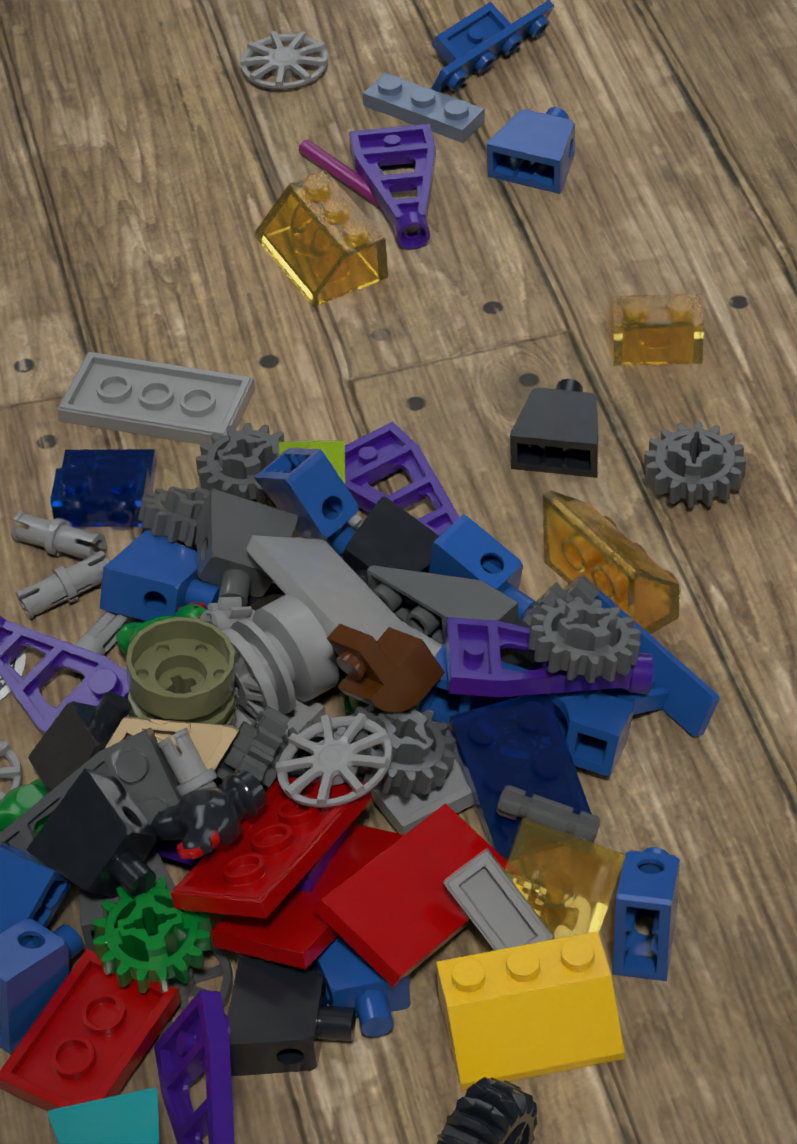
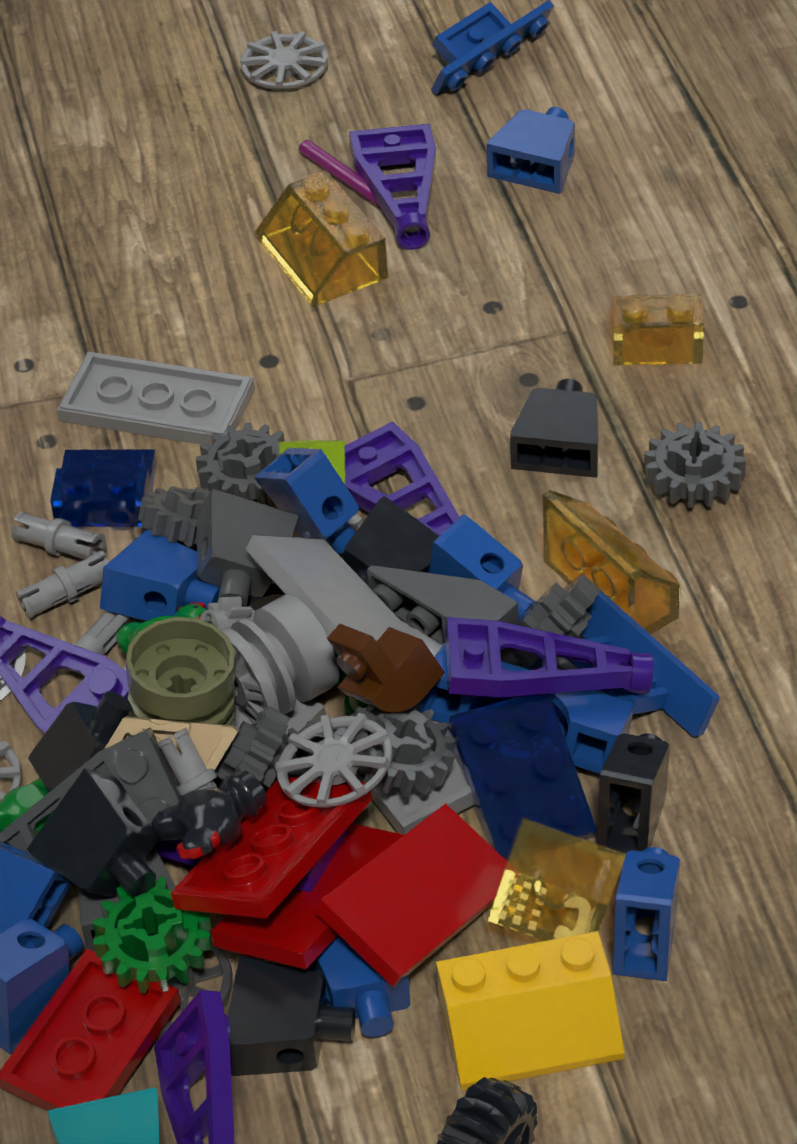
sand blue plate [363,72,485,143] -> none
light grey tile [443,848,553,951] -> none
dark grey axle [497,785,600,846] -> none
dark grey gear [528,597,641,683] -> none
none -> black torso [596,733,670,856]

